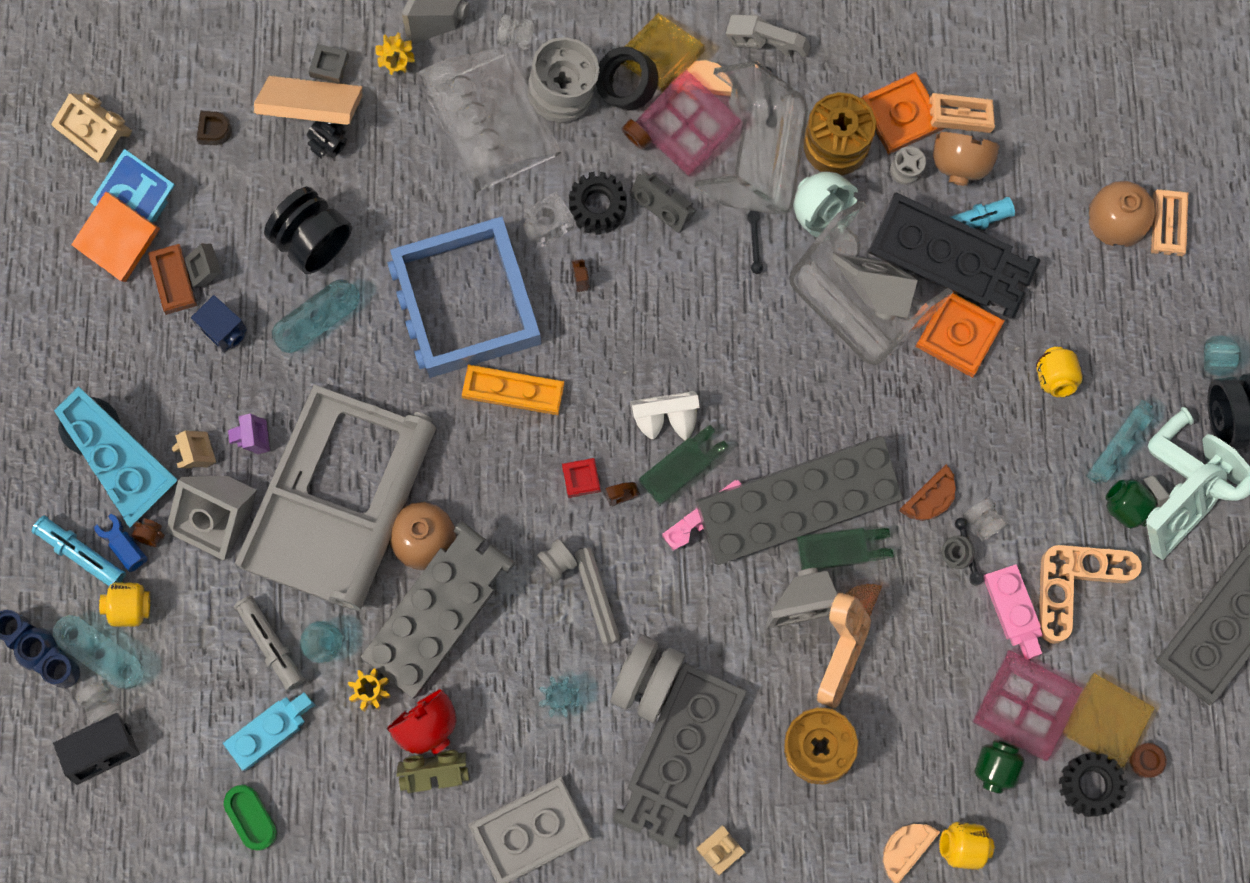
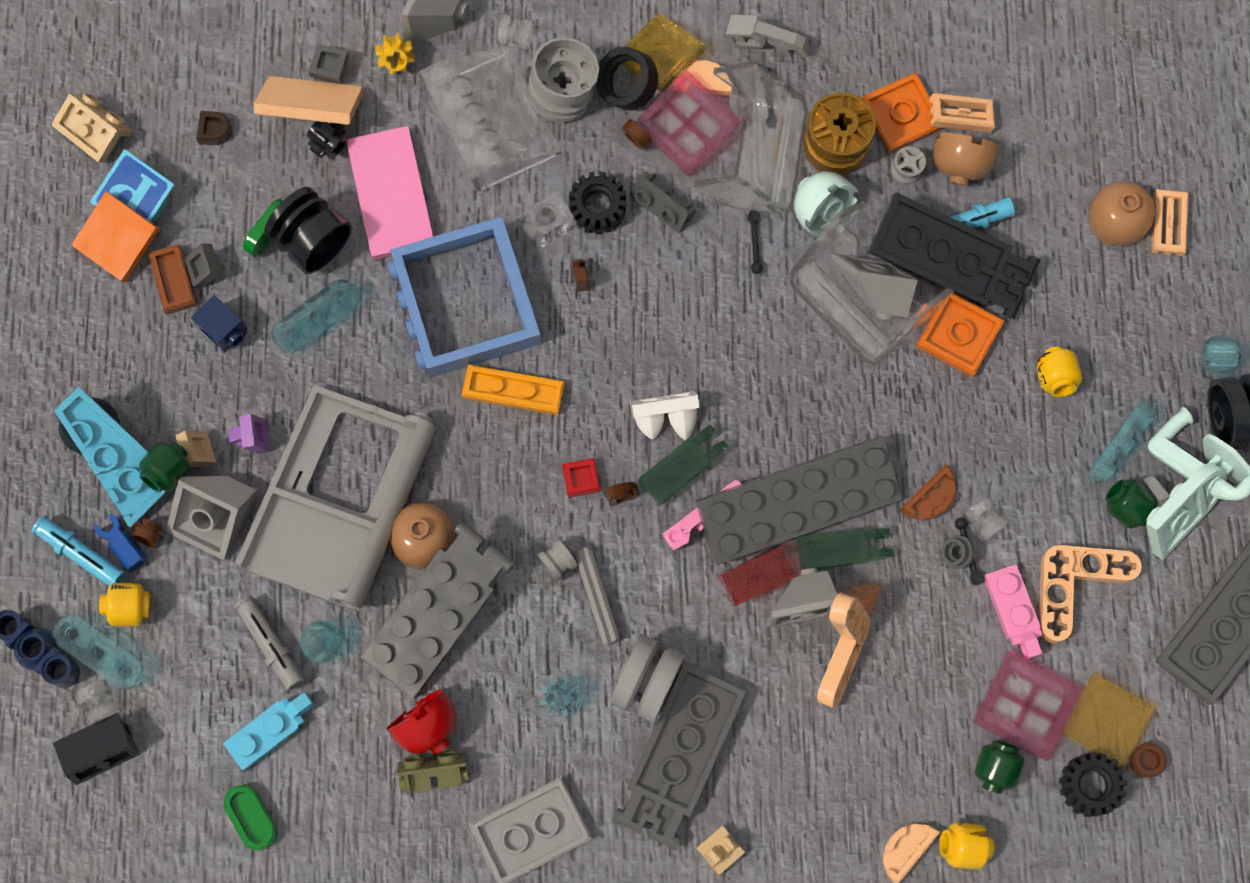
yellow gear [348,668,391,712] -> none
pearl gold wheel [784,707,858,785] -> none
none -> dark green head [139,442,190,493]
none -> green tile [243,199,283,257]
none -> bright pink tile [347,126,433,260]
none -> clear red hinge [716,546,796,606]

